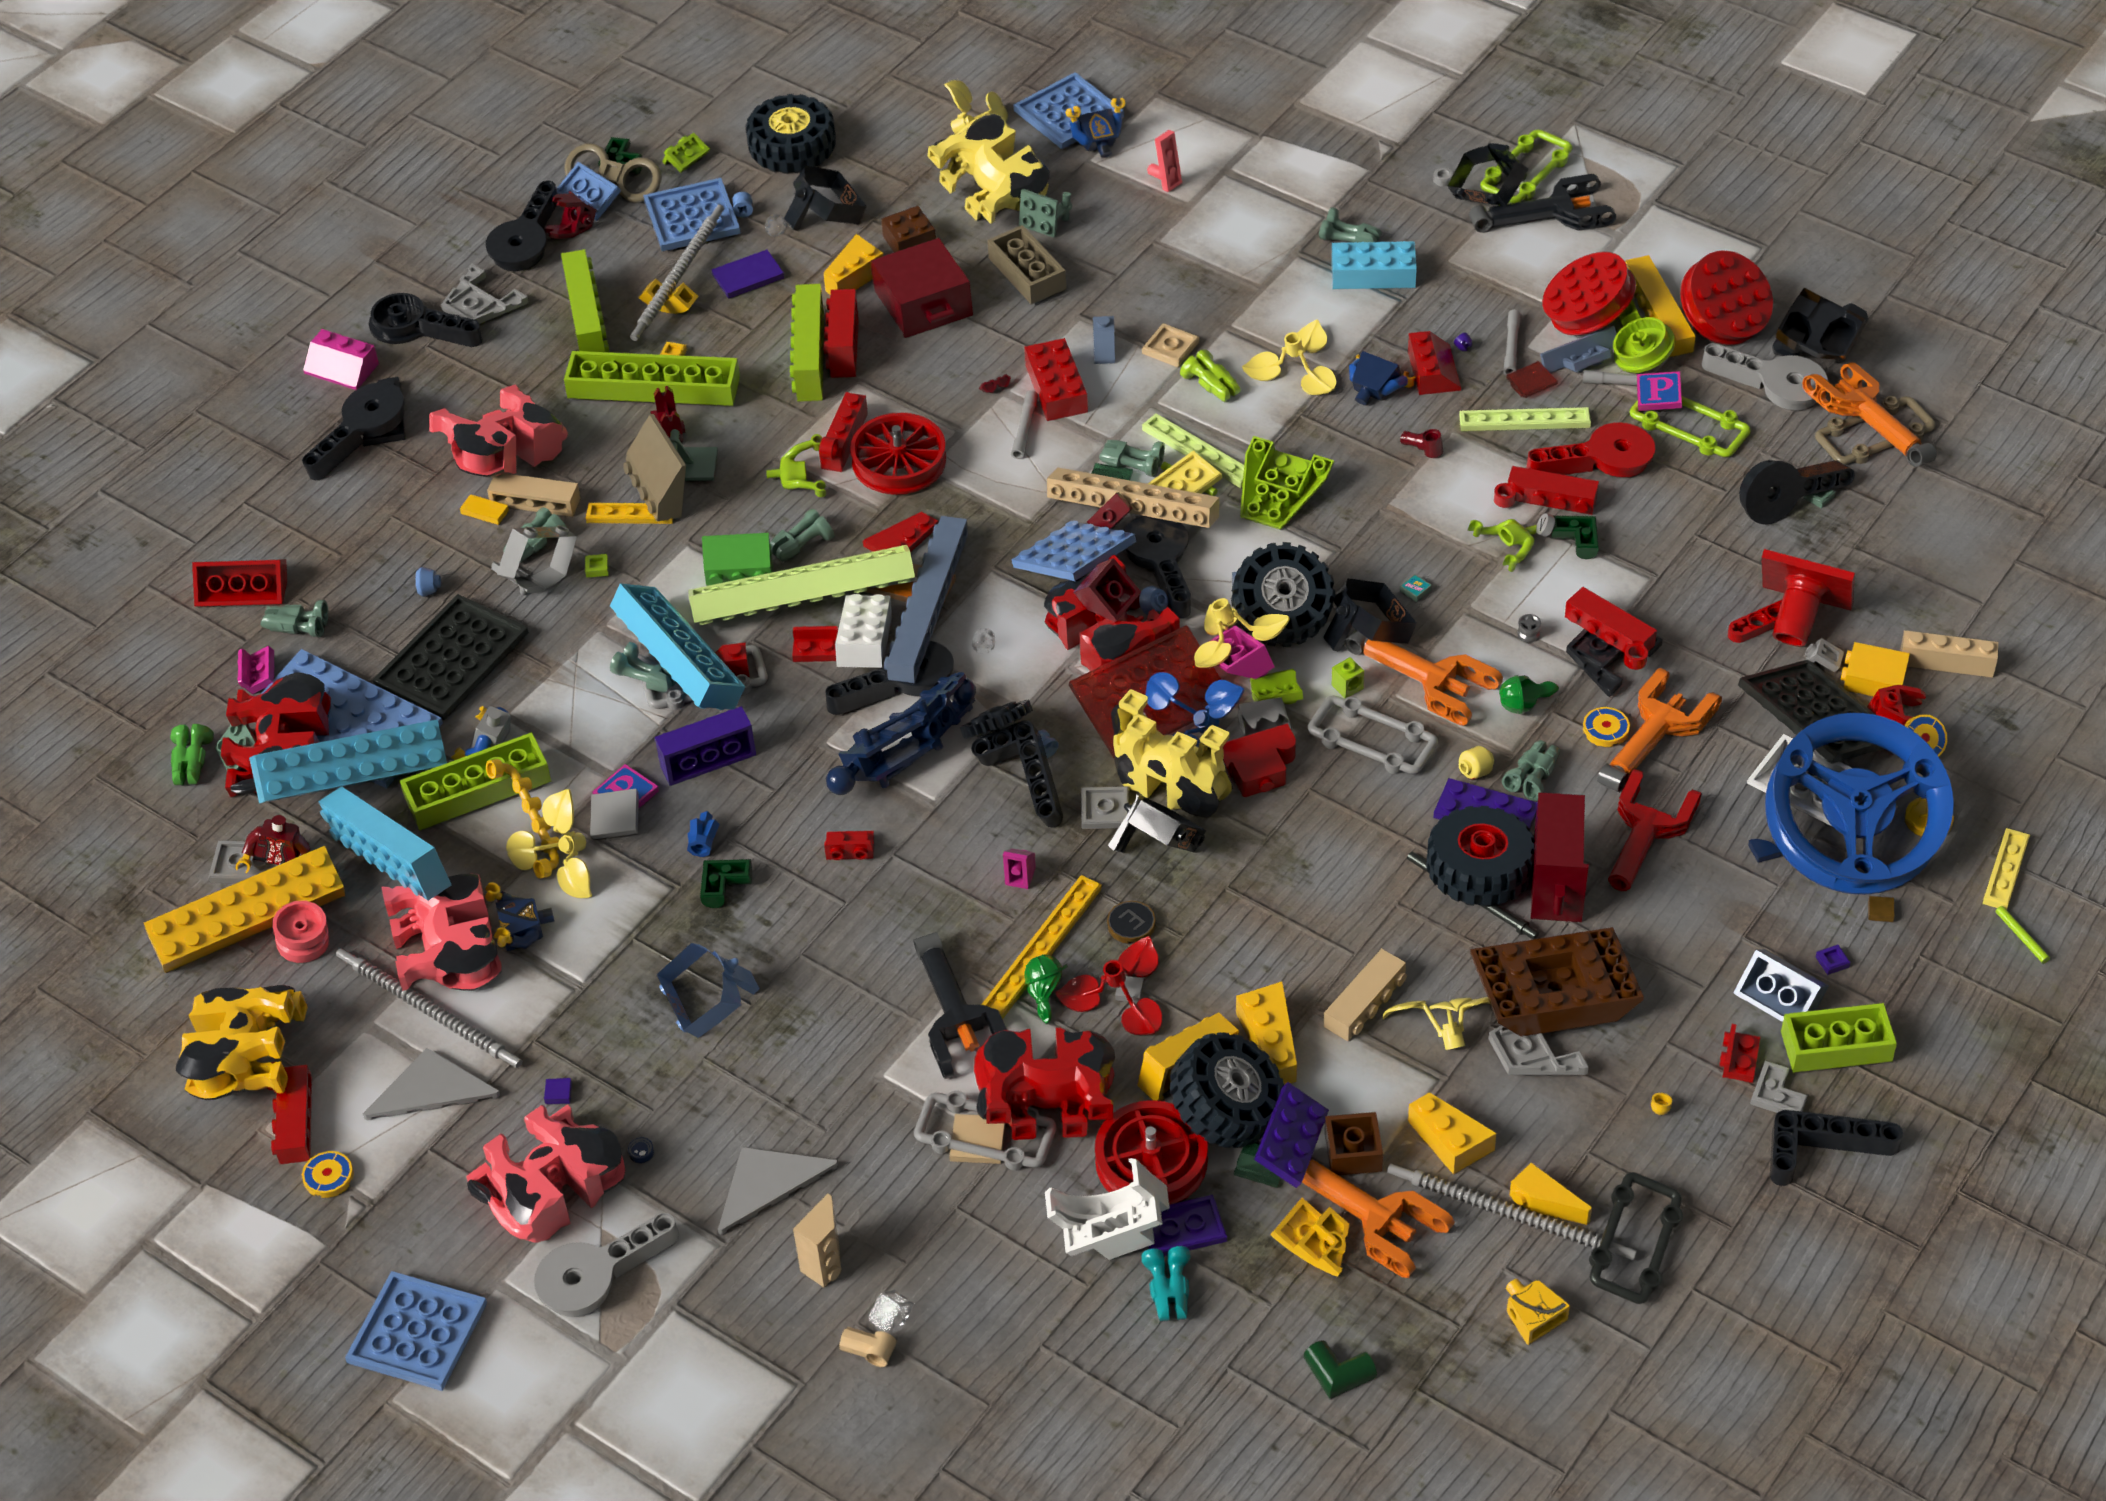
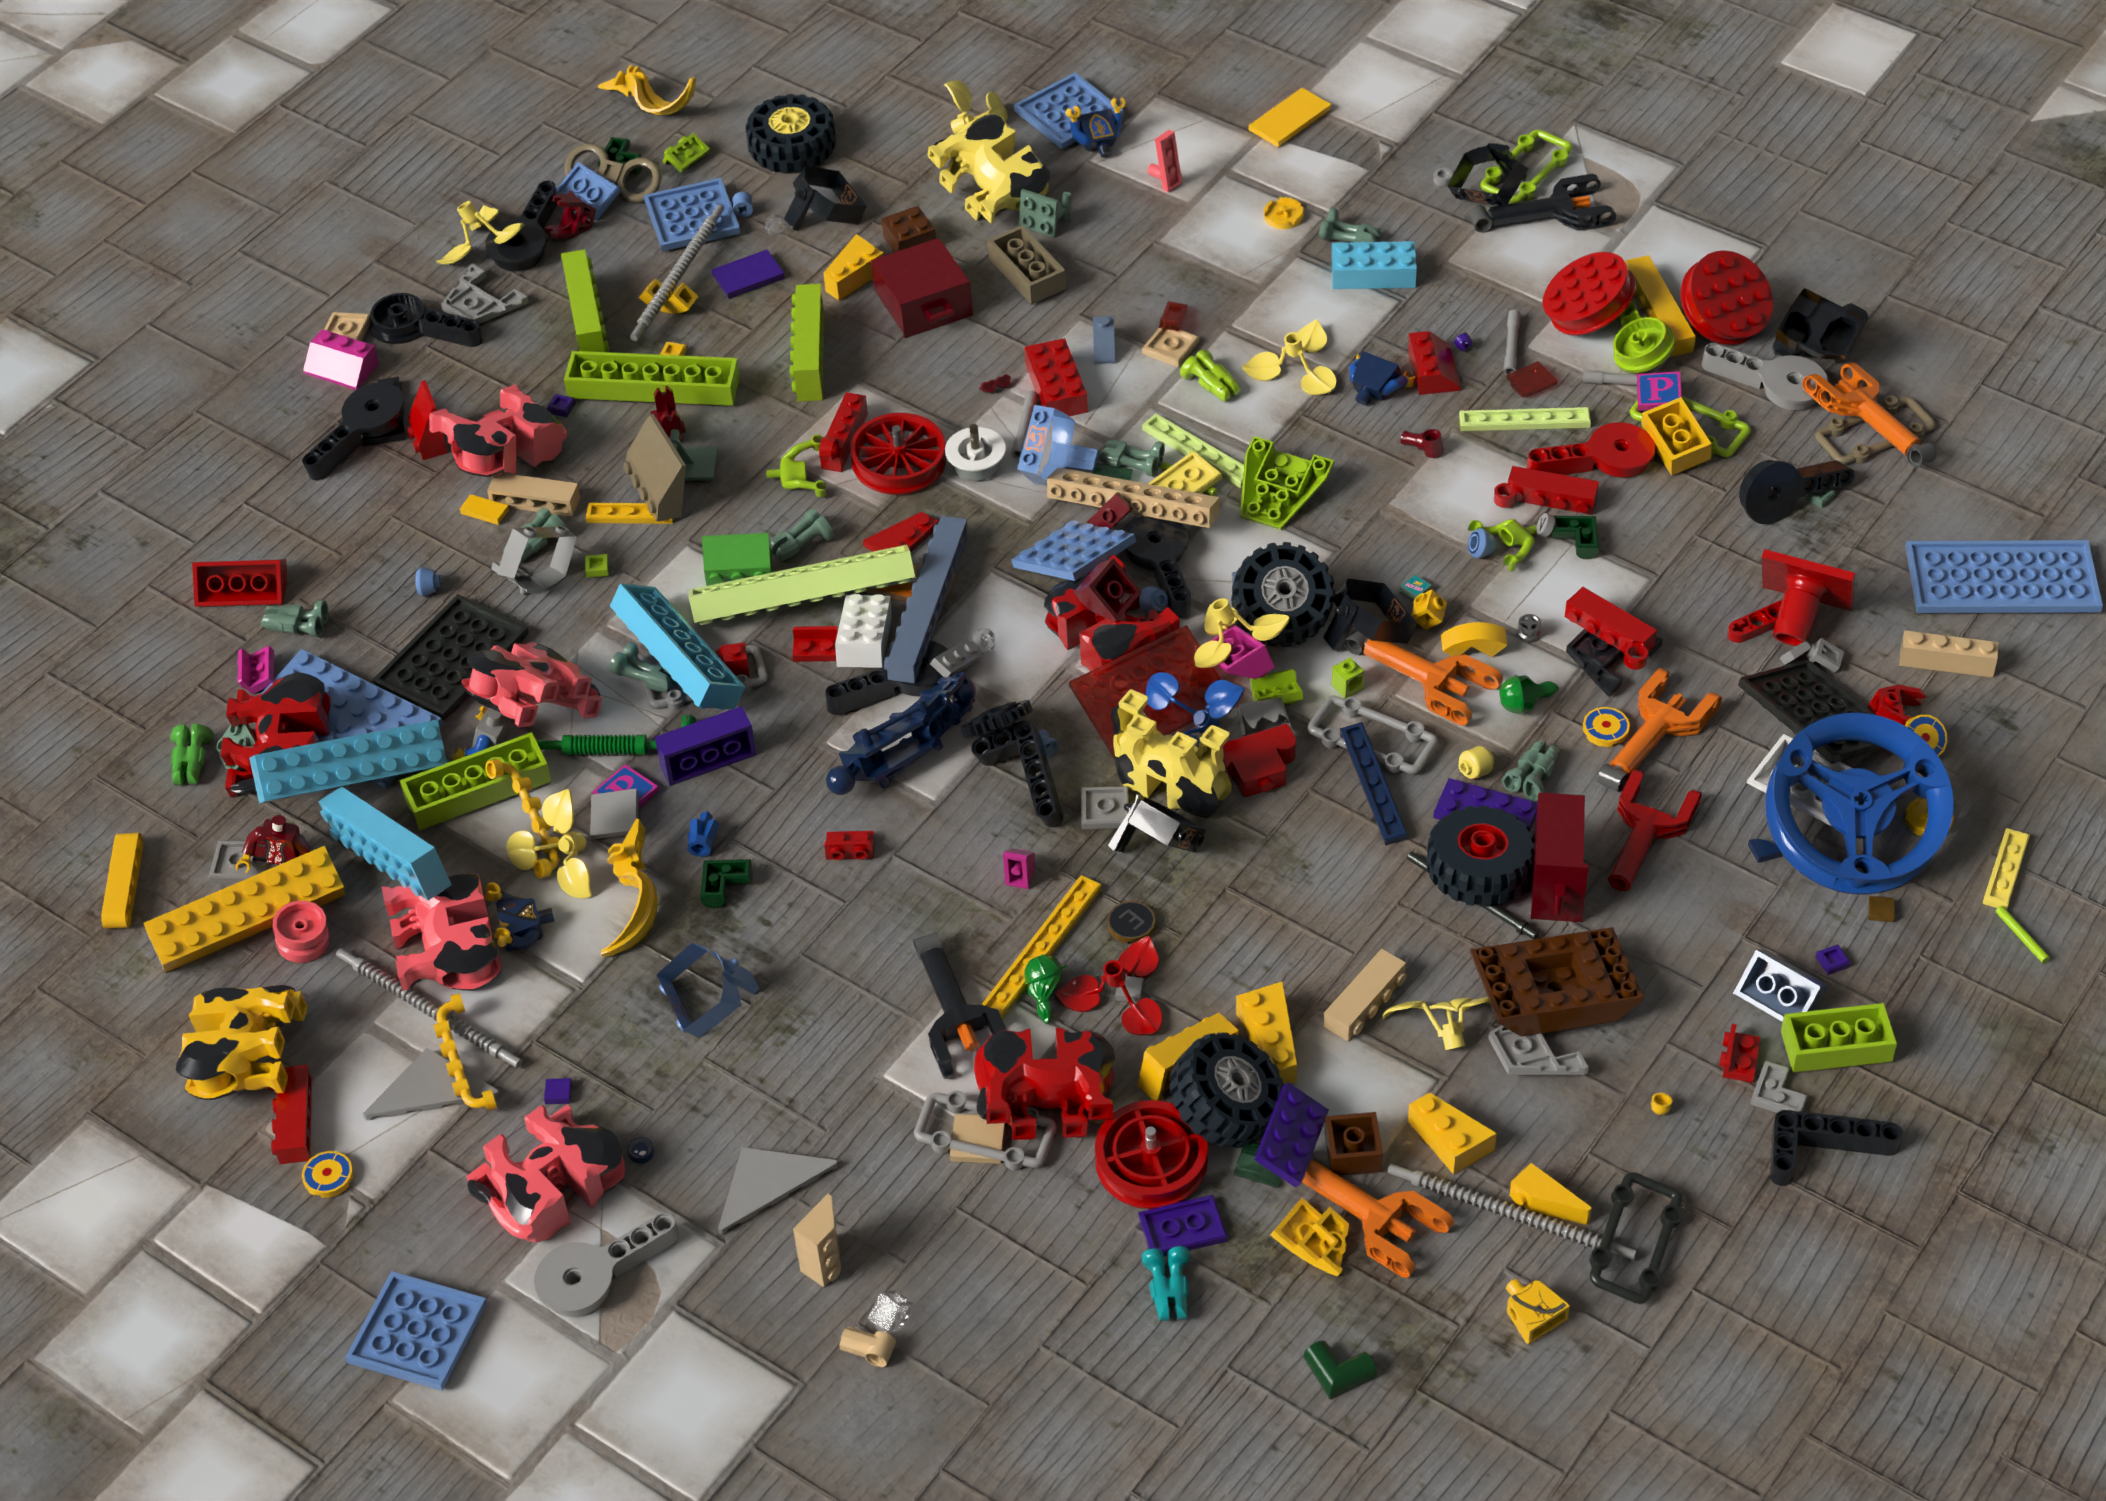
red brick [824,289,859,378] -> none
white piece [1045,1159,1169,1260] -> none
sand blue bracket [1540,325,1616,374] -> none
yellow brick [1841,642,1910,697] -> none
none -> yellow beam [101,832,143,929]
none -> tan tile [324,312,372,341]
none -> red slope [407,380,447,460]
none -> yellow bar [433,993,497,1112]
none -> light yellow plant [436,201,525,264]
none -> coral animal [461,642,603,728]
none -> green piece [537,715,696,755]
none -> dark purple tile [547,394,576,417]
none -> yellow piece [598,65,696,115]
none -> yellow piece [601,819,658,957]
none -> light grey plate [930,639,984,677]
none -> white piece [945,424,1006,481]
none -> medium blue piece [1017,405,1100,485]
none -> clear red tile [1159,301,1188,331]
none -> yellow tile [1249,88,1331,147]
none -> yellow tile [1264,197,1304,229]
none -> dark blue tile [1340,722,1408,846]
none -> yellow brick [1411,589,1447,630]
none -> yellow brick [1441,622,1507,657]
none -> medium blue cone [1468,528,1496,559]
none -> yellow brick [1642,397,1711,476]
none -> light grey tile [1780,641,1811,665]
none -> medium blue plate [1905,540,2103,613]

